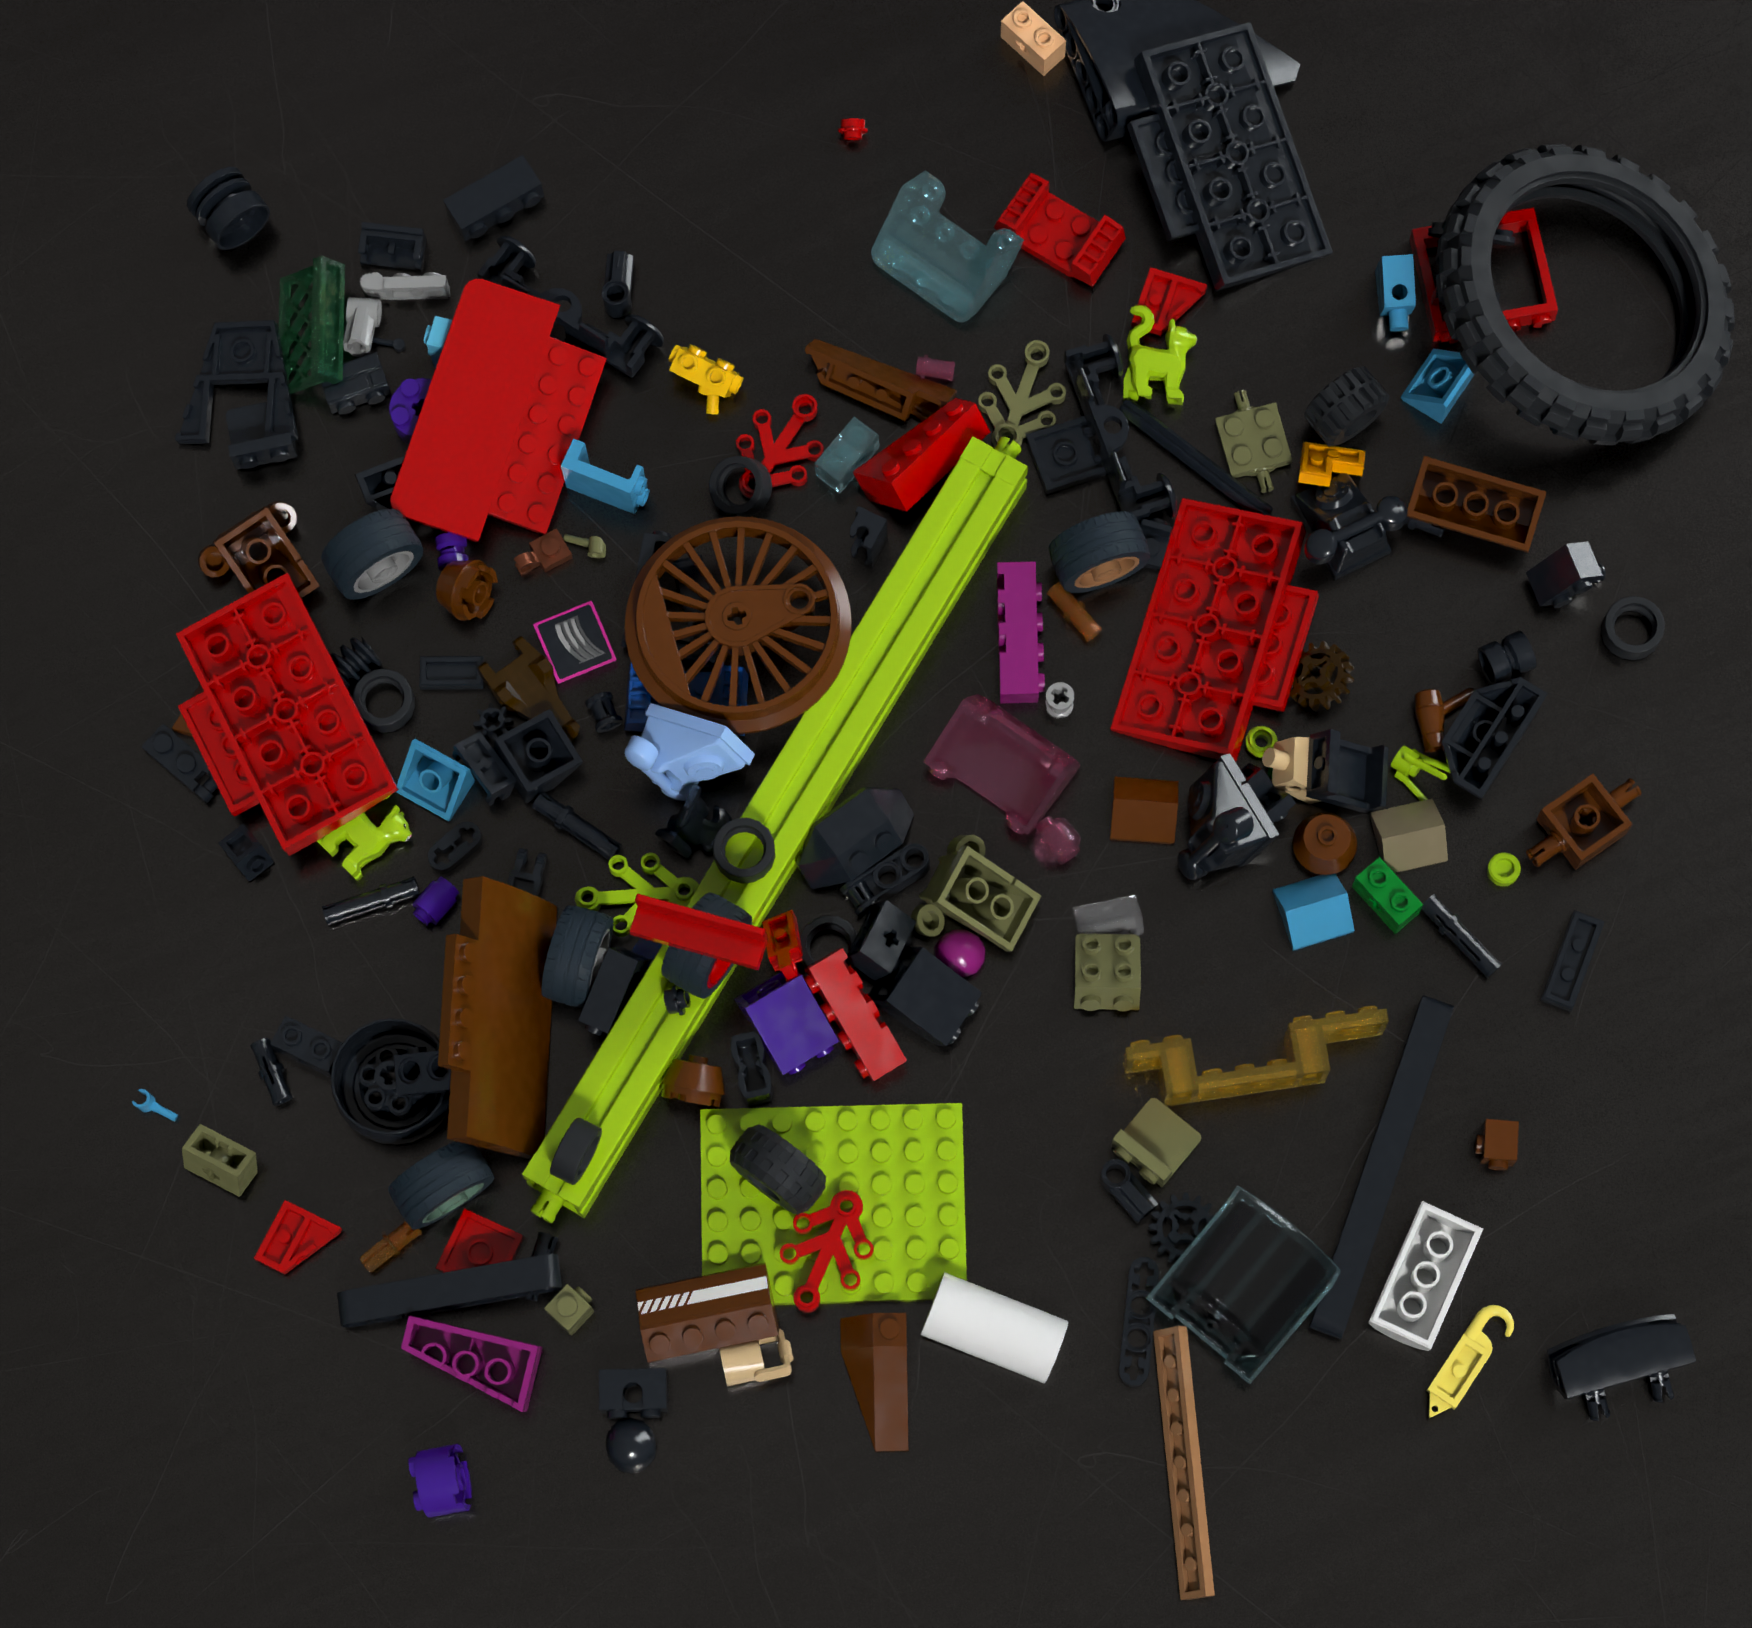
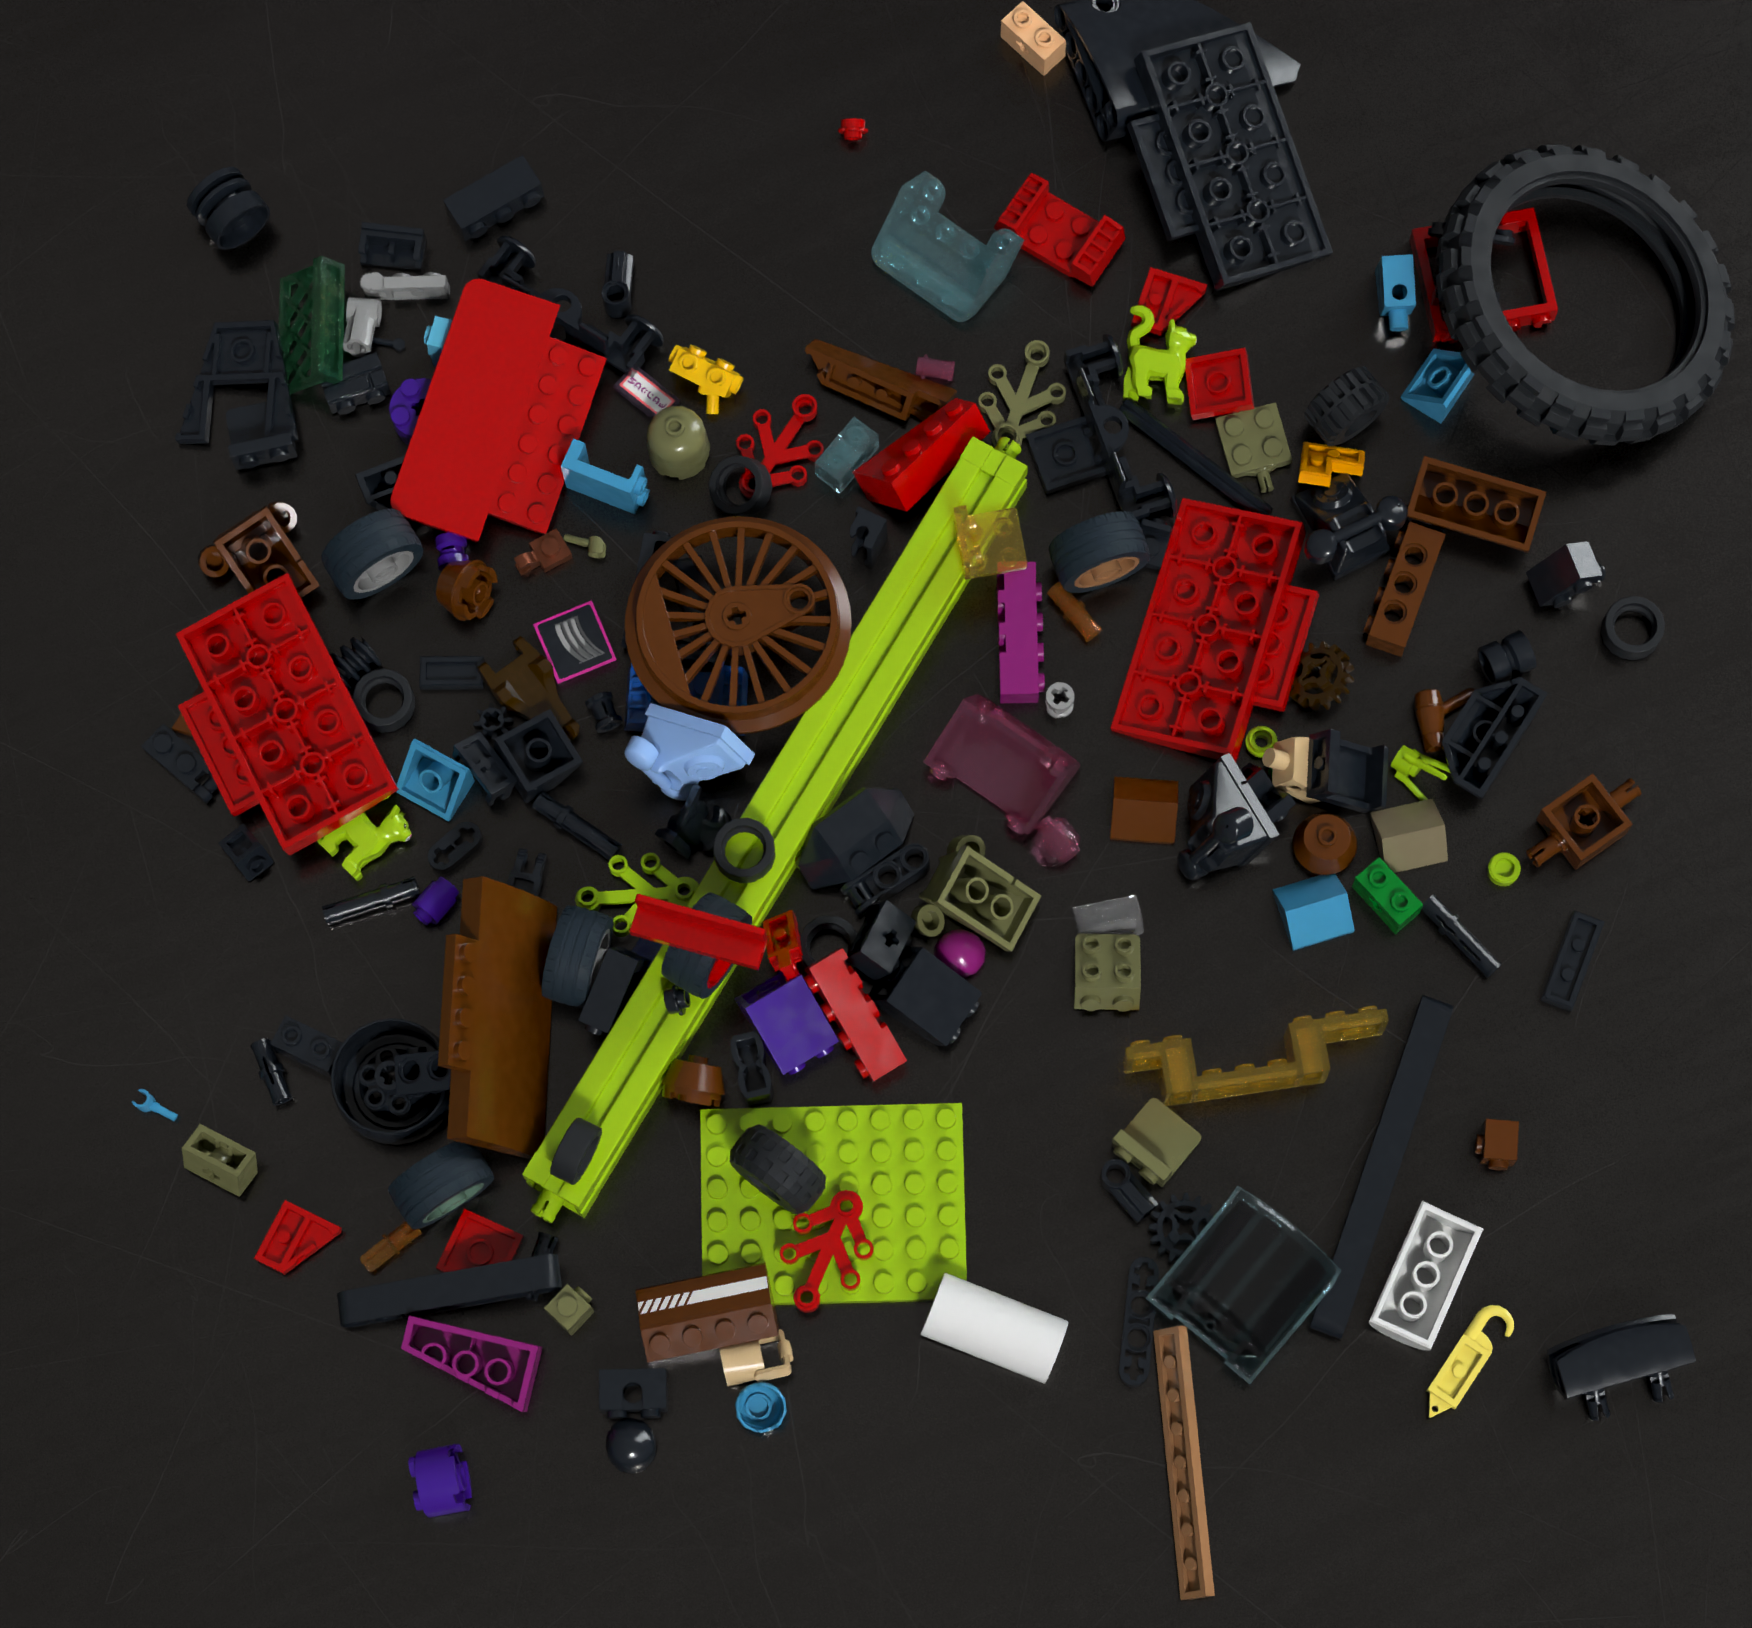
reddish brown wedge [840,1313,909,1452] -> none
none -> tile [614,368,682,419]
none -> olive cylinder [647,406,710,480]
none -> dark azure hair [735,1382,787,1433]
none -> clear yellow bracket [953,505,1027,580]
none -> red tile [1185,347,1255,420]
none -> reddish brown brick [1363,522,1446,657]

